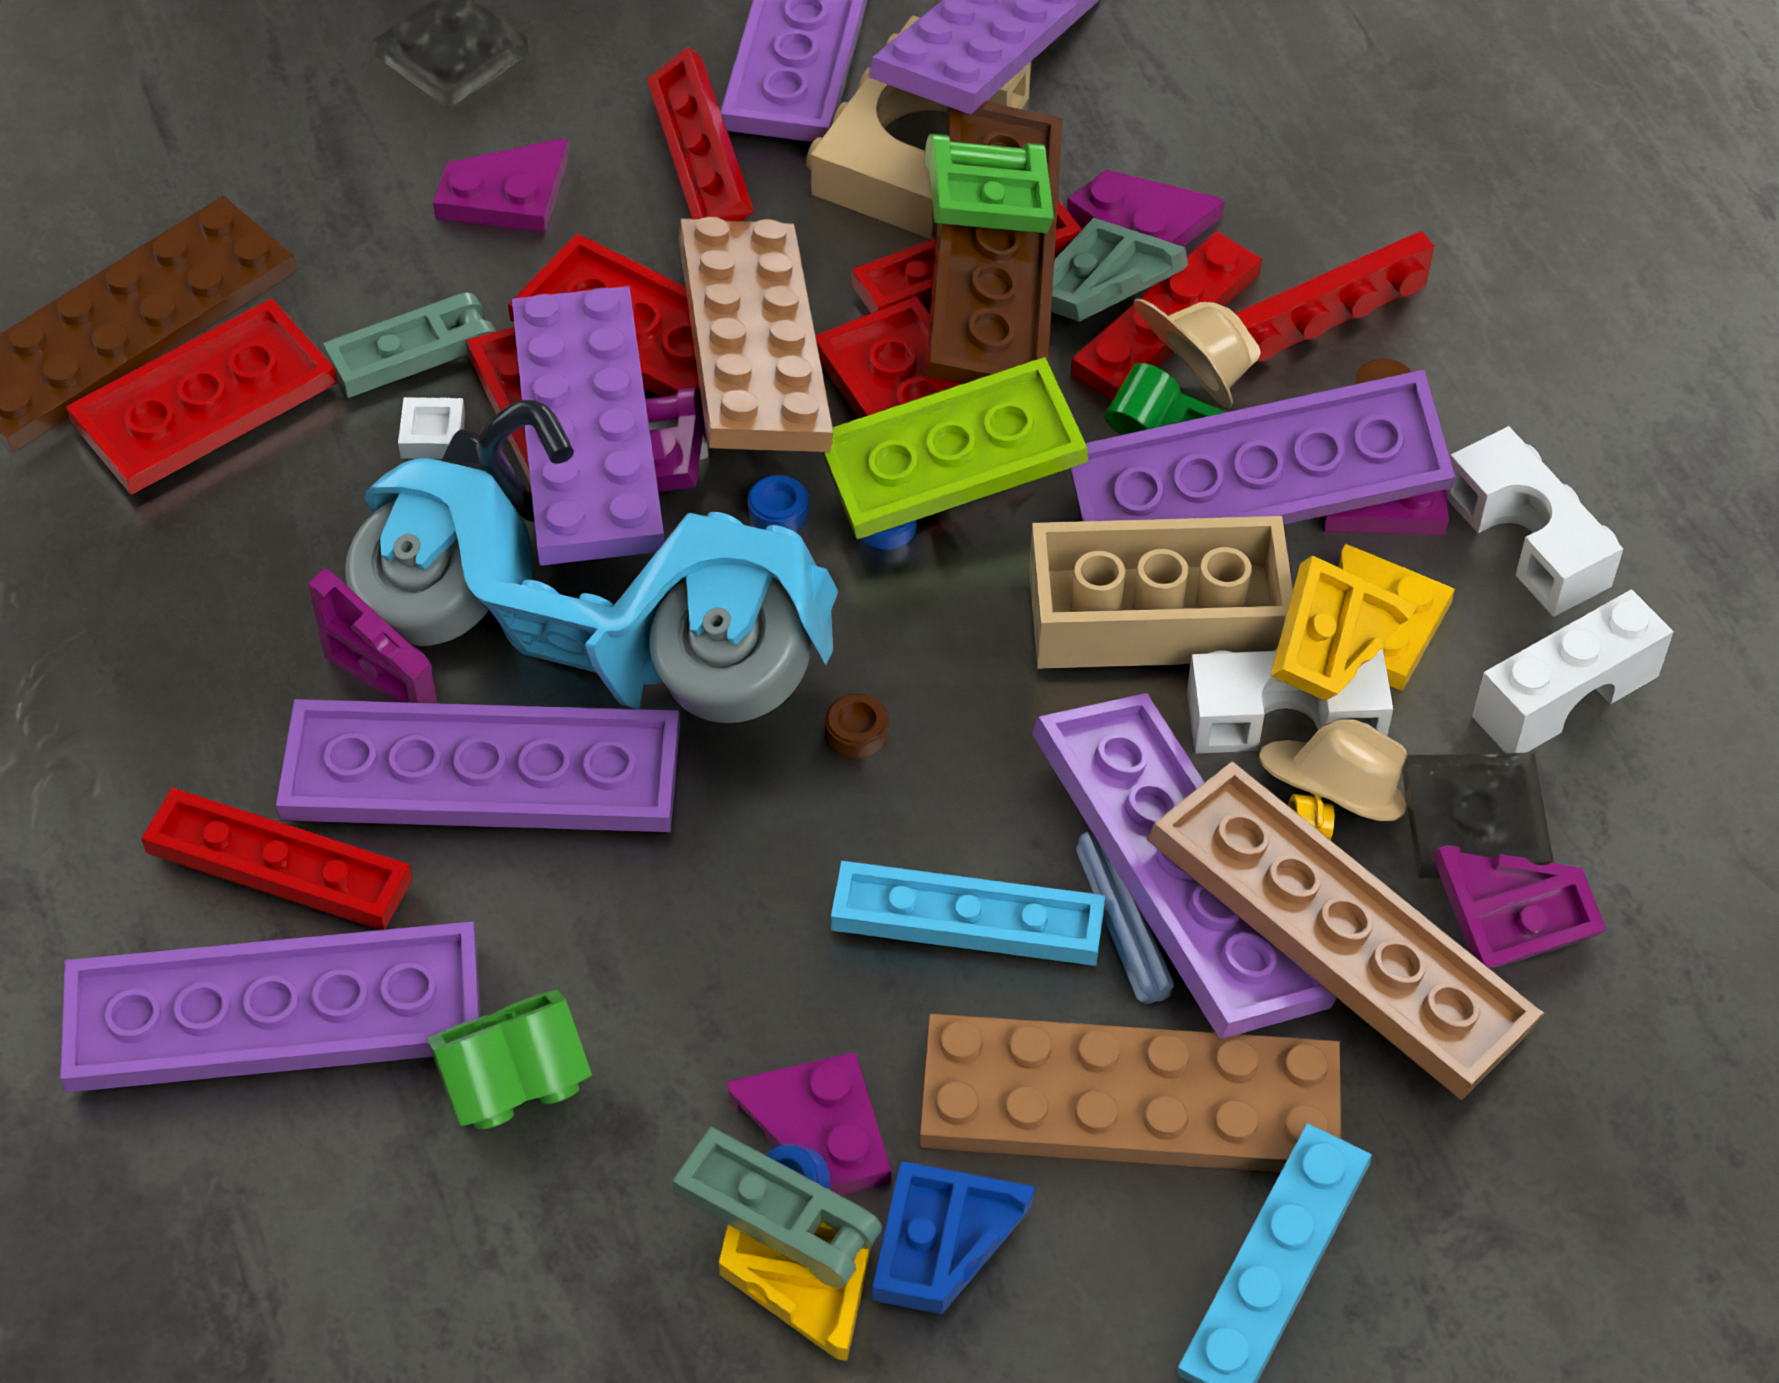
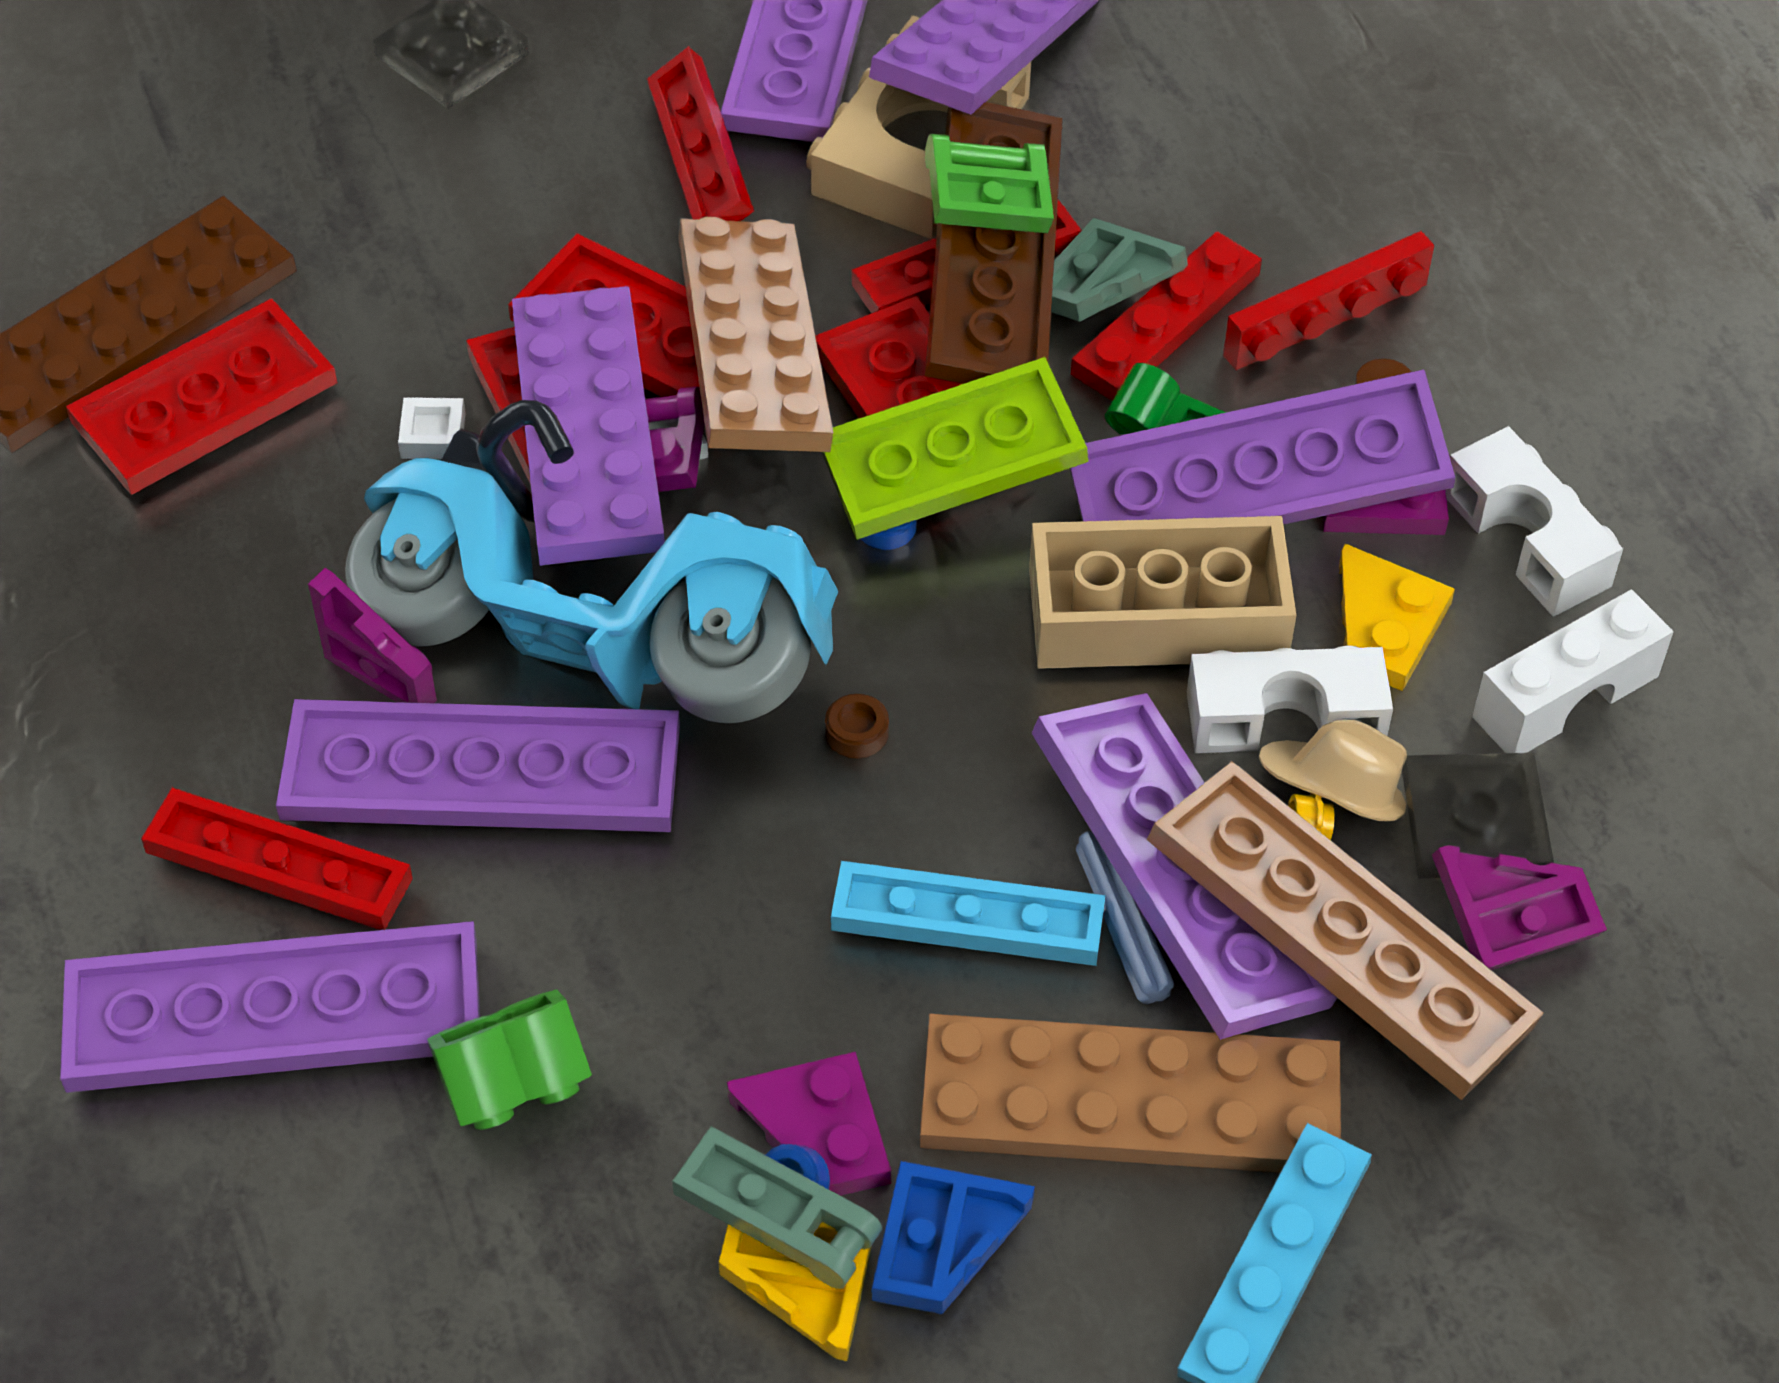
sand green plate [323,293,496,398] -> none
magenta wing [433,139,569,232] -> none
blue tile [748,475,809,532] -> none
magenta wing [1067,170,1225,247] -> none
tan piece [1134,298,1260,409] -> none
yellow wing [1270,556,1417,701] -> none

